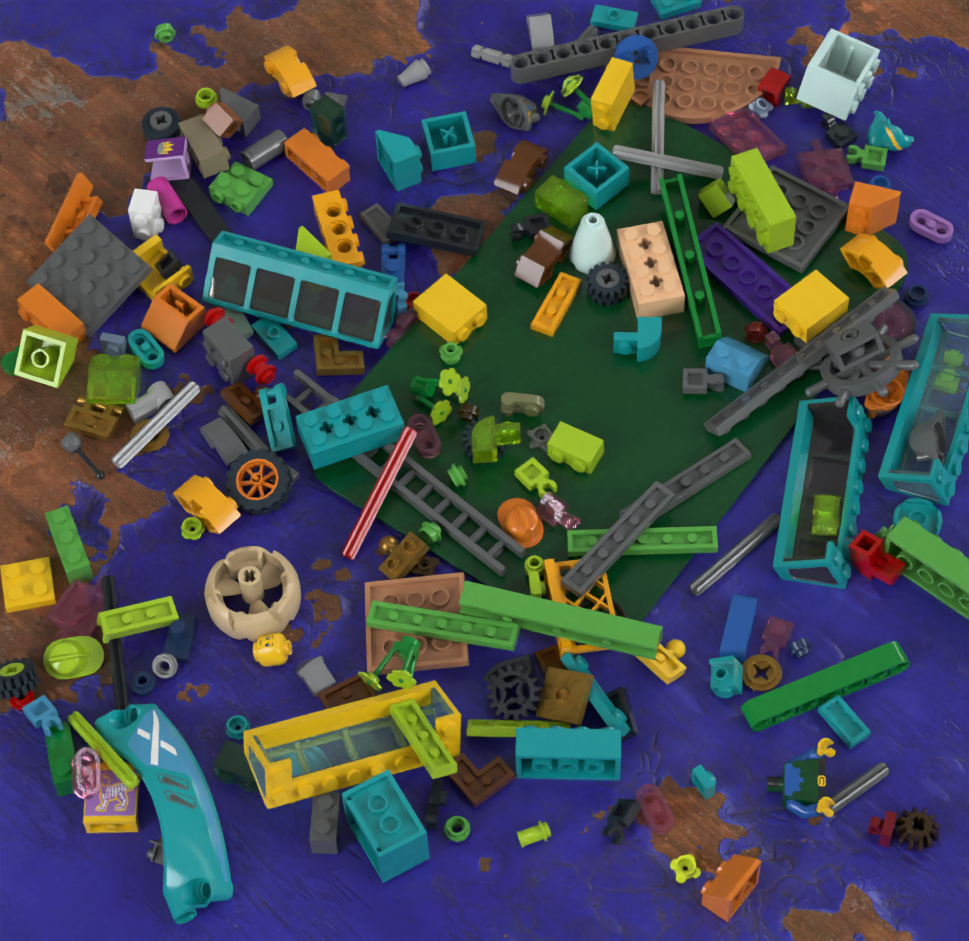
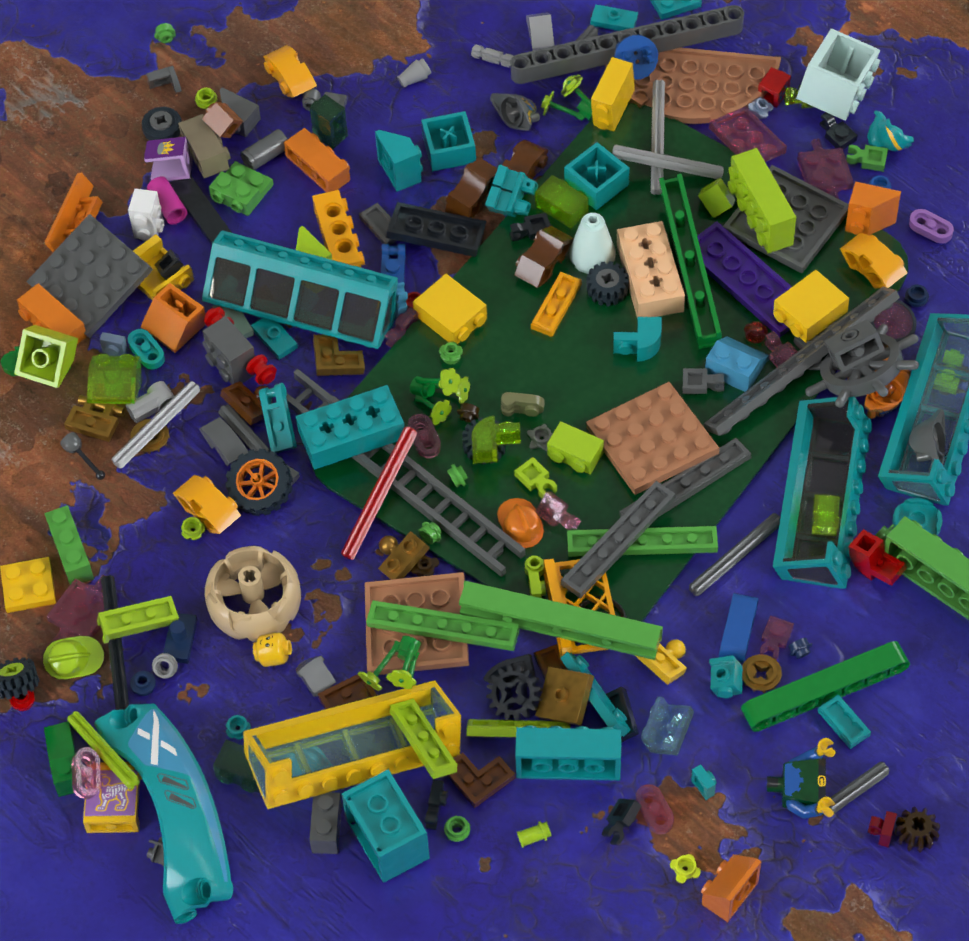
dark azure plate [22,695,63,737] -> none
none -> dark grey tile [147,65,182,93]
none -> reddish brown brick [445,158,498,218]
none -> teal hips [485,164,538,218]
none -> nougat plate [586,382,719,495]
none -> clear light blue bracket [641,696,694,756]

